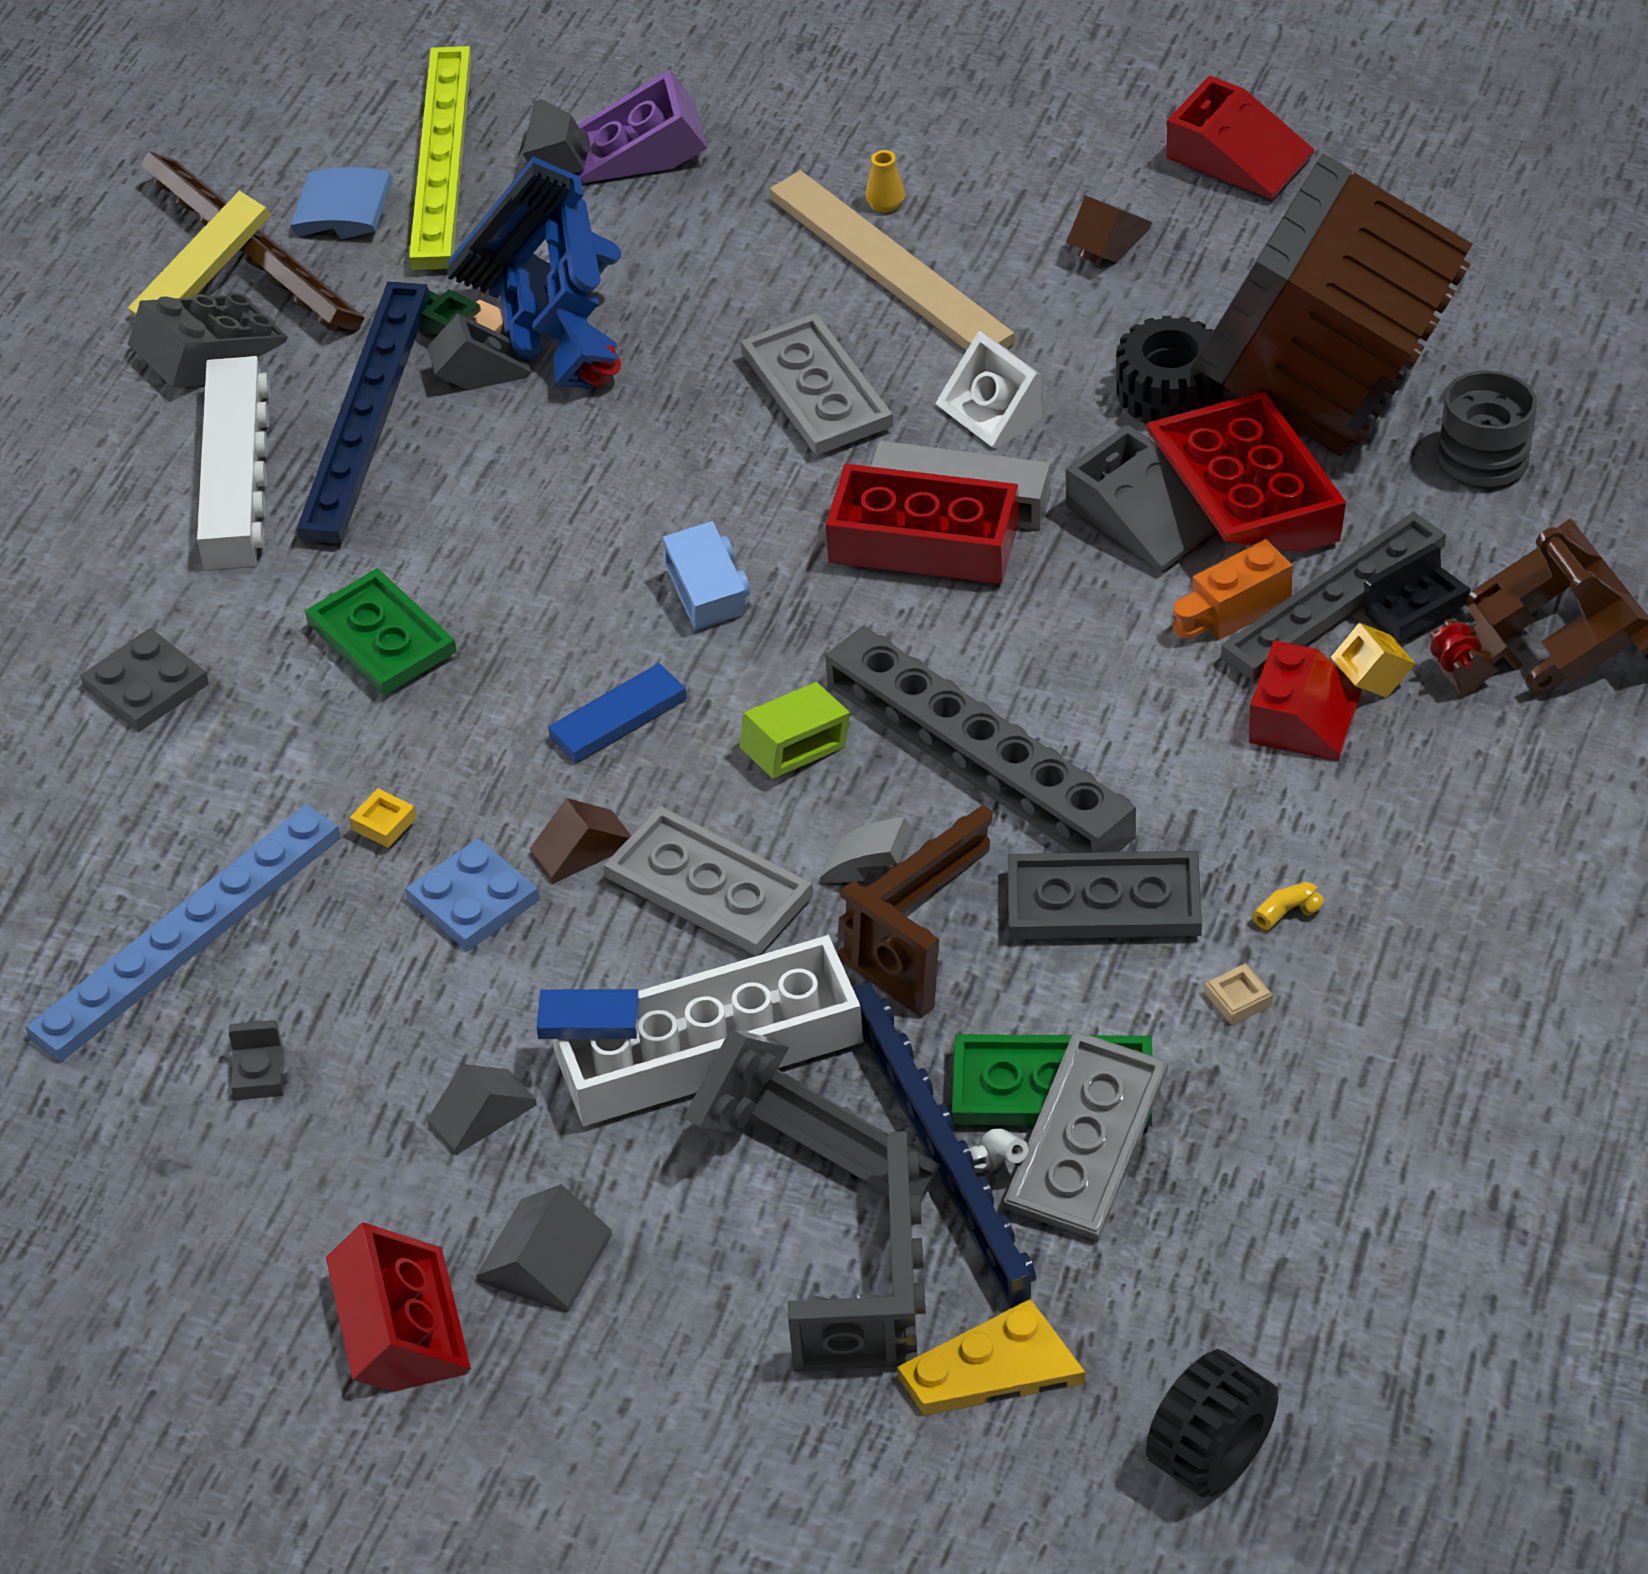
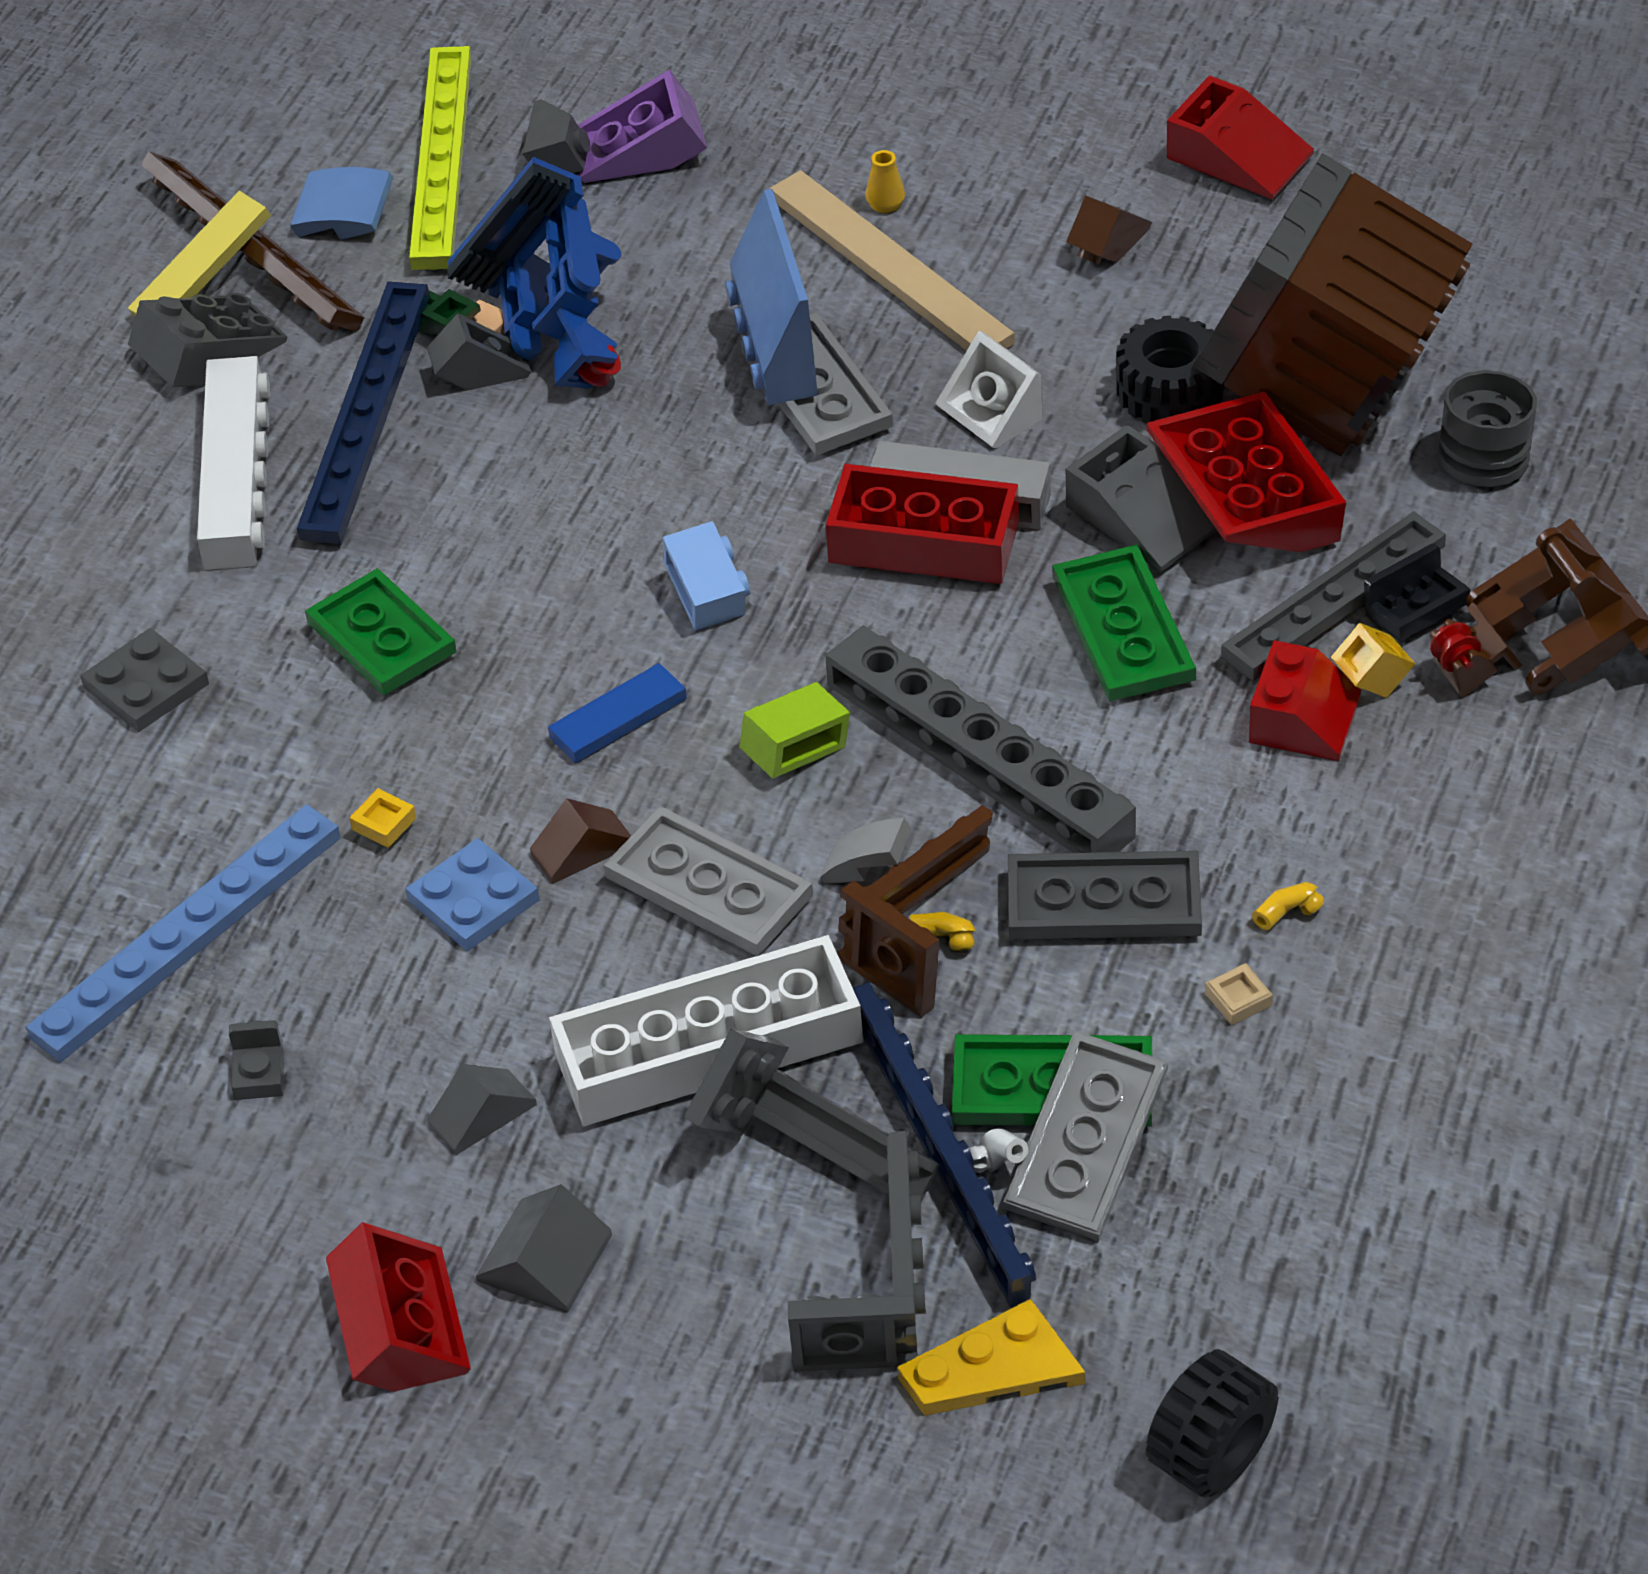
blue tile [536,989,640,1039] -> none
orange brick [1173,539,1293,641] -> none
none -> medium blue slope [725,189,818,406]
none -> yellow arm [910,912,976,951]
none -> green plate [1052,545,1196,702]

